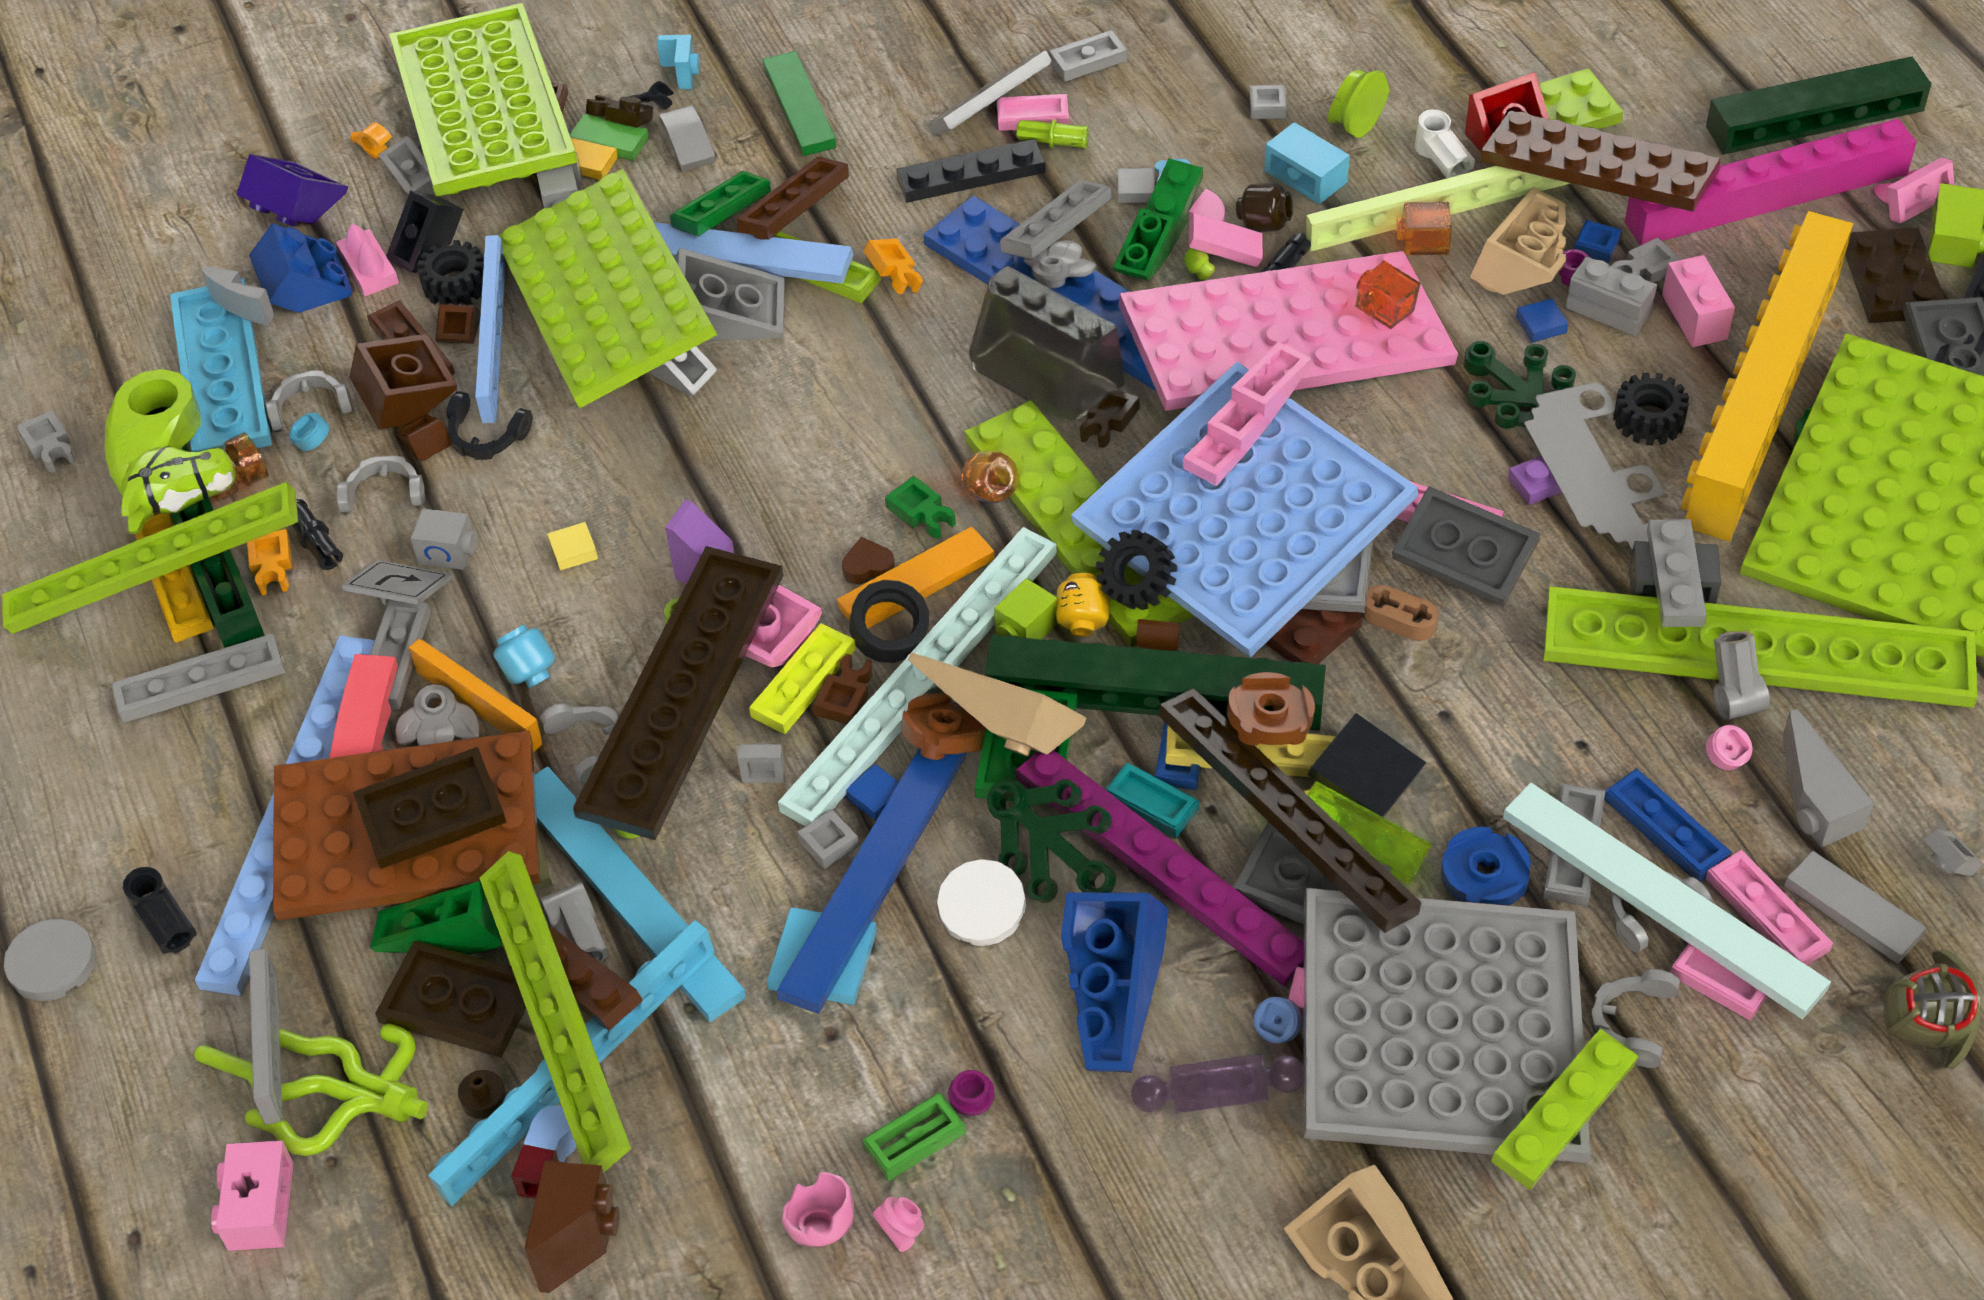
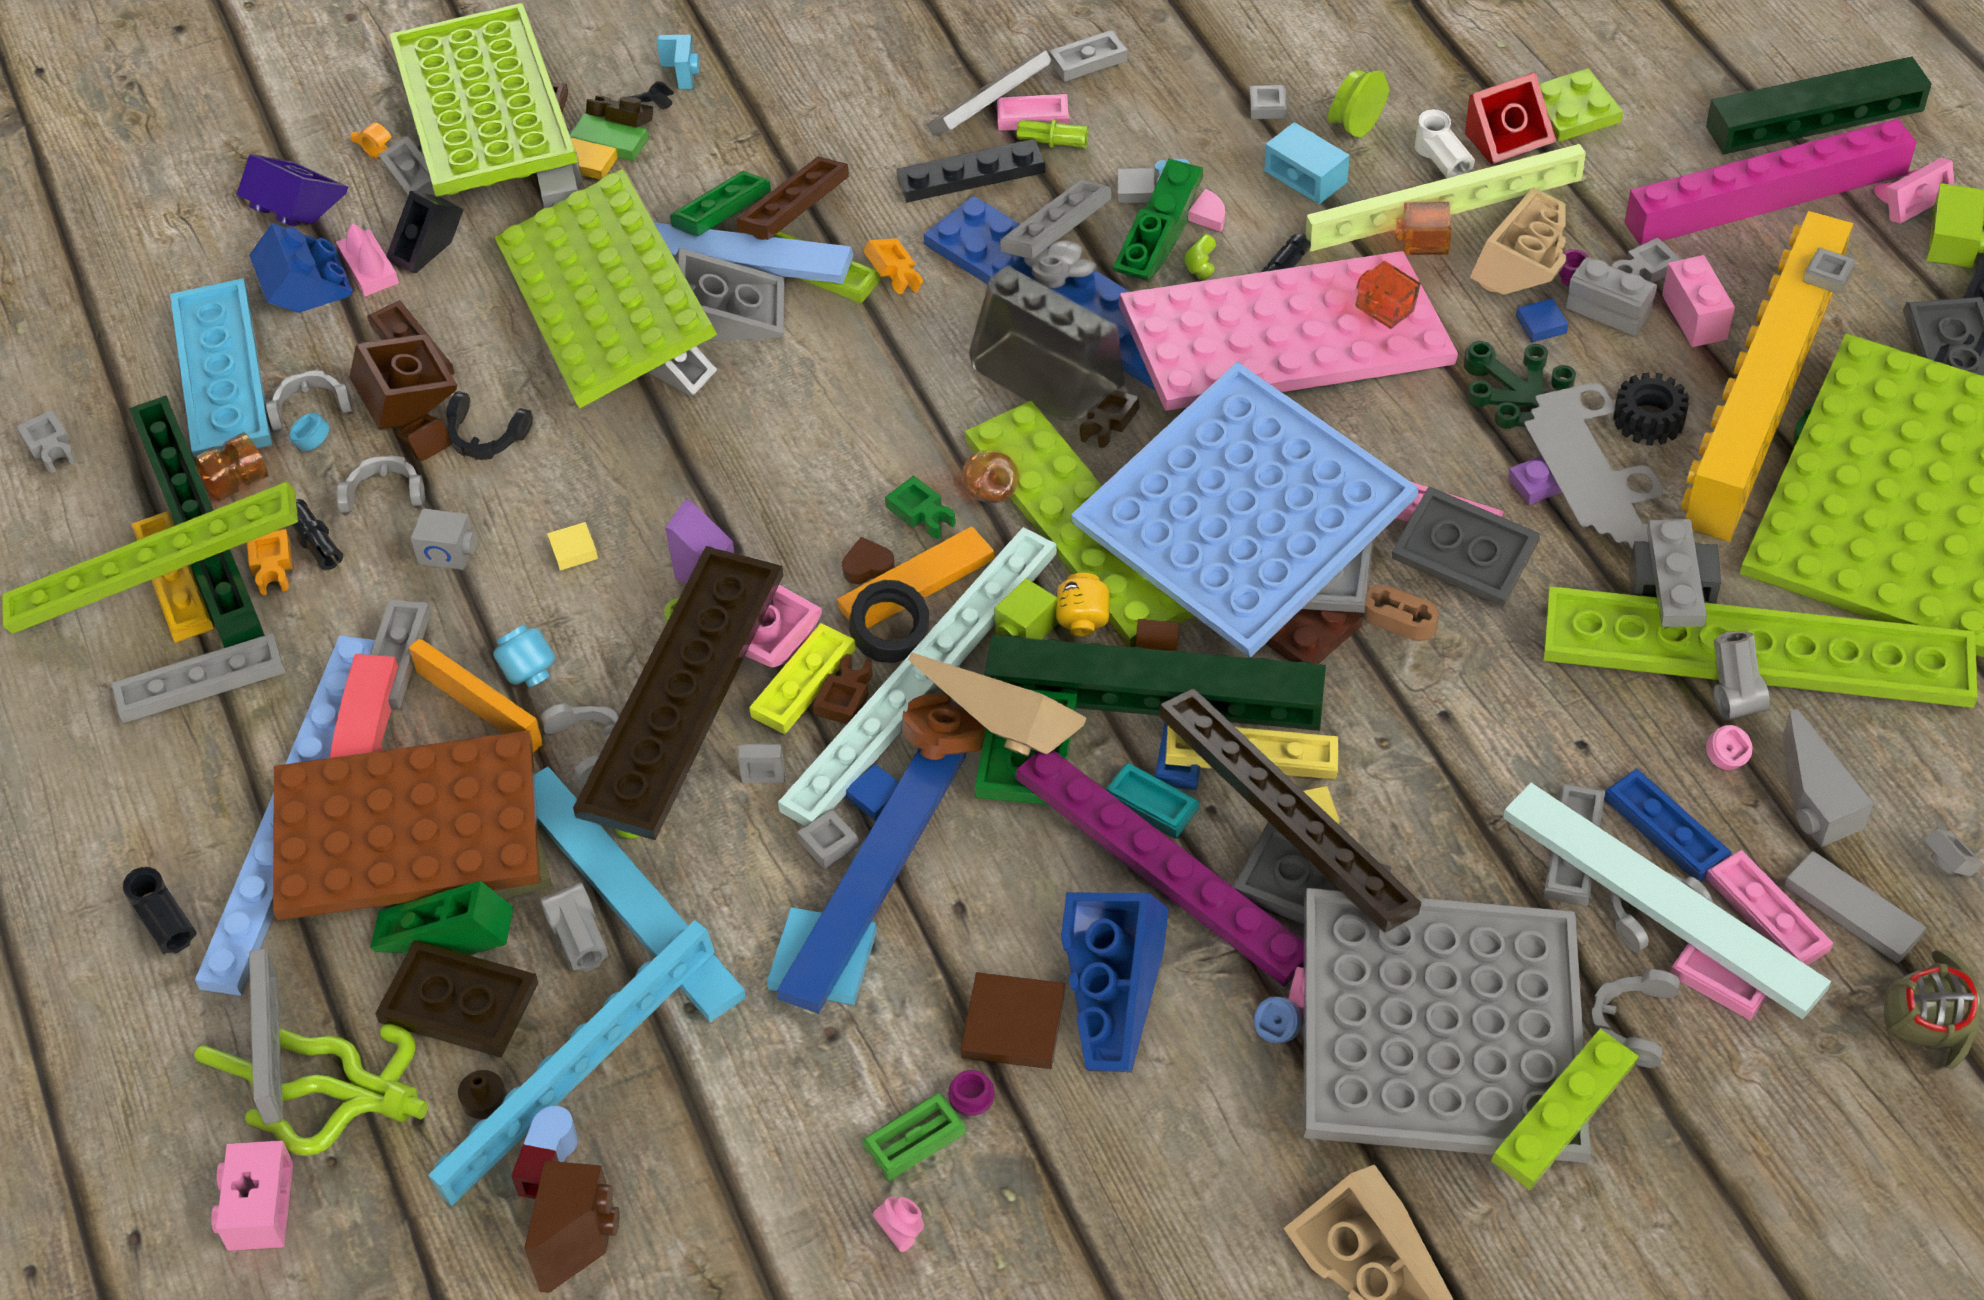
light grey tile [3,918,96,1001] -> none
lime animal [104,369,236,534] -> none
light grey slope [201,265,275,326] -> none
light grey piece [342,560,452,605] -> none
dark brown plate [353,747,507,869] -> none
light grey plate [395,684,480,746] -> none
black tyre [417,240,484,305] -> none
reddish brown slope [435,304,481,344] -> none
light blue tile [475,235,506,423] -> none
lime plate [479,851,631,1173] -> none
reddish brown plate [501,924,643,1031] -> none
light grey slope [659,105,715,172] -> none
tile [763,51,837,156] -> none
bright pink hair [782,1172,854,1247] -> none
white tile [937,859,1027,947] -> none
dark green plant [987,779,1116,903] -> none
black tyre [1096,530,1177,610] -> none
clear purple plate [1131,1053,1304,1114] -> none
bright pink slope [1183,341,1311,486] -> none
bright pink tile [1189,213,1263,267] -> none
dark orange plate [1227,672,1315,746] -> none
dark brown head [1236,183,1293,232] -> none
black tile [1307,713,1426,825] -> none
clear neon green tile [1308,781,1432,884] -> none
blue plate [1440,826,1531,906] -> none
plate [1481,111,1721,212] -> none
blue tile [1574,220,1622,263] -> none
dark brown plate [1845,227,1945,323] -> none
none -> reddish brown tile [961,972,1065,1069]
none -> light grey tile [1803,247,1856,294]

